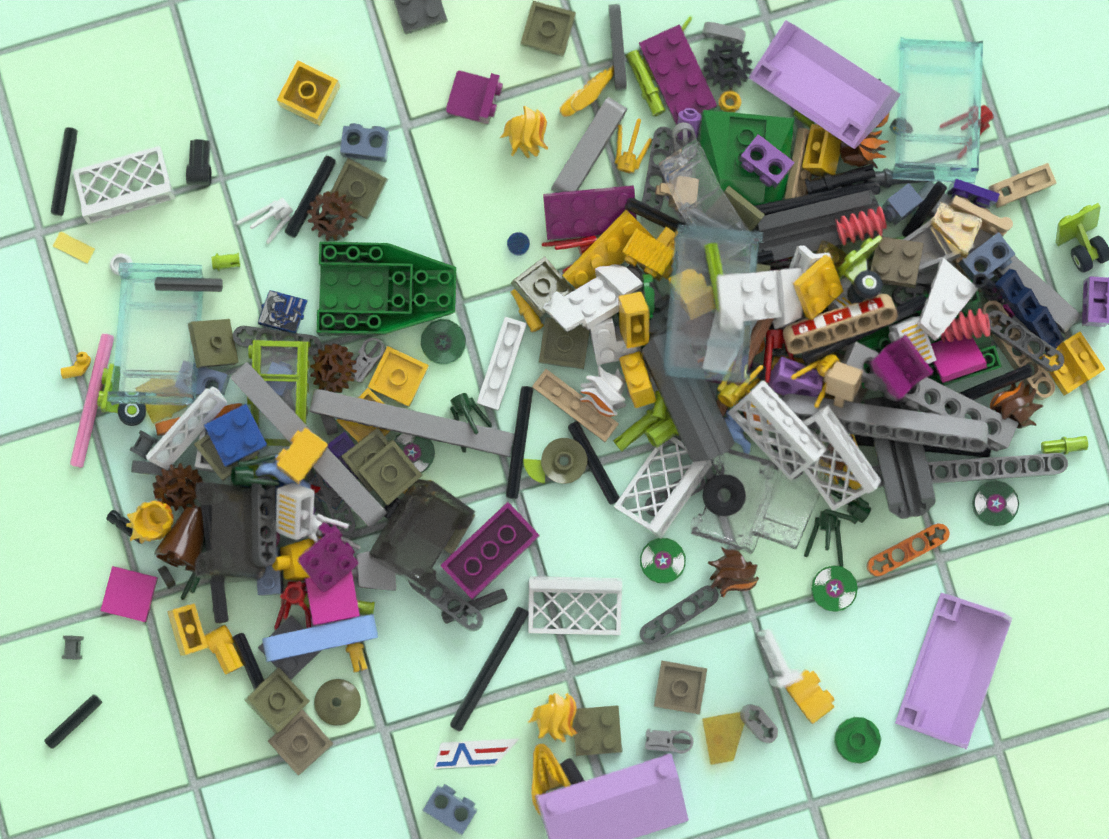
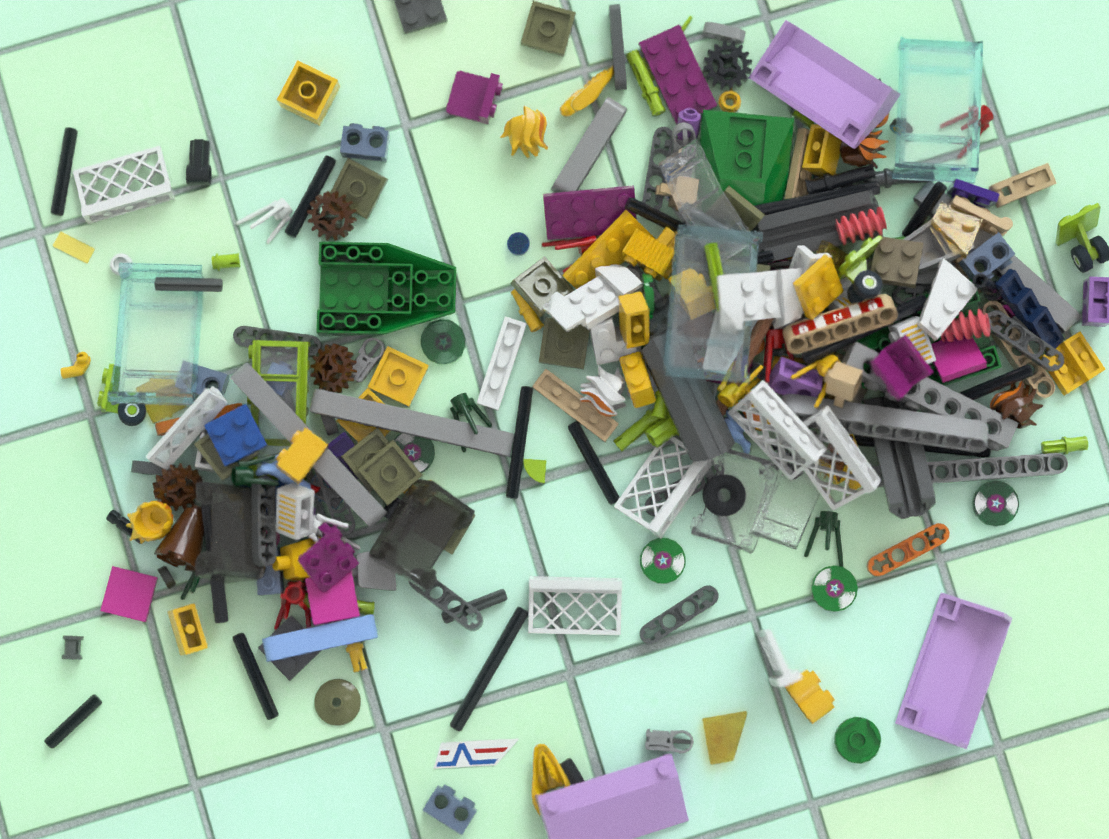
bright pink axle [70,334,114,468] -> none
dark grey bush [129,430,158,460] -> none
olive plate [188,319,239,368] -> none
yellow piece [204,625,244,675] -> none
olive plate [244,667,310,734] -> none
piece [258,290,308,334] -> none
dark tan plate [268,709,334,776] -> none
magenta brick [440,502,540,600] -> none
yellow hair [528,693,577,743] -> none
olive dish [541,438,587,484] -> none
olive plate [573,705,622,756] -> none
yellow plant [615,118,652,174] -> none
dark tan plate [654,660,708,715] -> none
reddish brown hair [708,547,759,597] -> none
medium lavender brick [739,134,795,188] -> none
light grey beam [740,704,778,743] -> none
dark green plant [824,479,871,524] -> none
sand blue brick [881,183,923,226] -> none

